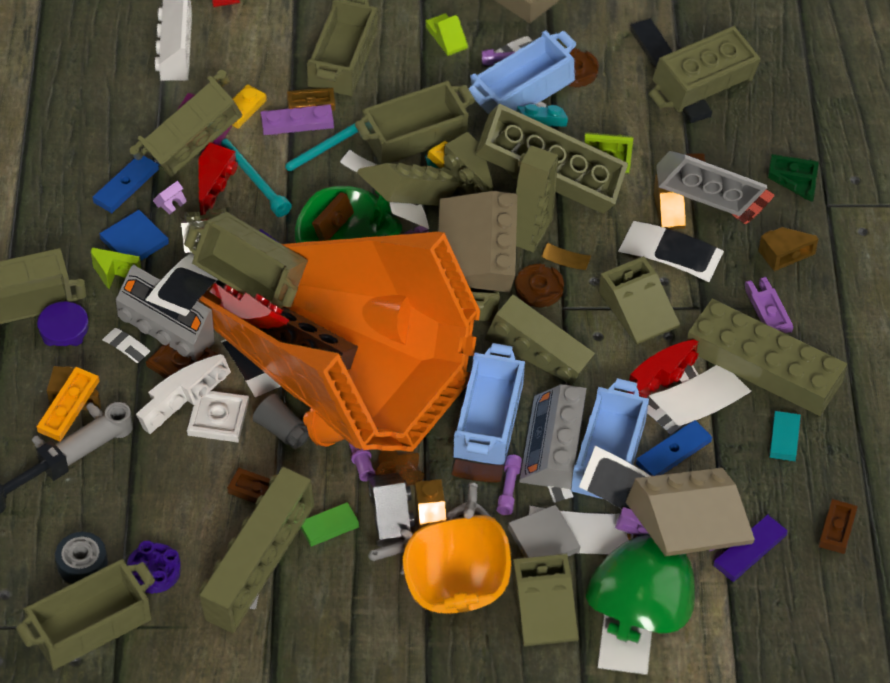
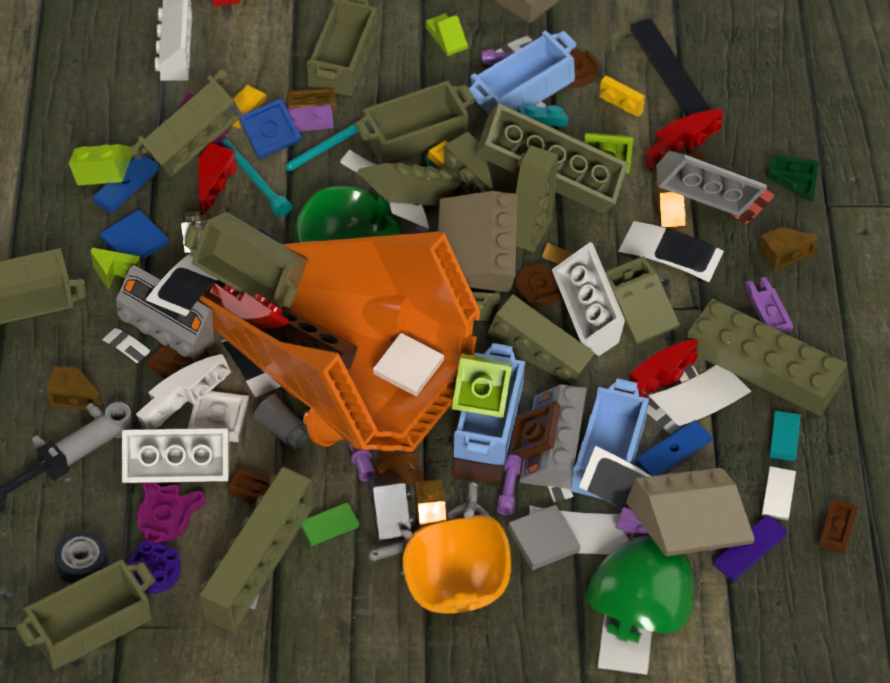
dark purple tile [37,301,89,346] -> none
light orange plate [37,367,100,442] -> none
lavender tile [153,181,187,214] -> none
reddish brown plate [312,193,354,241] -> none
olive slope [512,554,578,646] -> none
olive container [649,26,761,113] -> none
none -> lime slope [69,144,132,185]
none -> white slope [122,428,230,483]
none -> magenta tile [137,483,206,544]
none -> blue tile [239,98,302,160]
none -> white tile [373,333,444,397]
none -> lime slope [452,354,513,418]
none -> reddish brown tile [509,401,561,459]
none -> white slope [552,242,625,356]
none -> yellow plate [599,76,645,117]
none -> red slope [645,109,724,172]
none -> white slope [762,467,796,521]

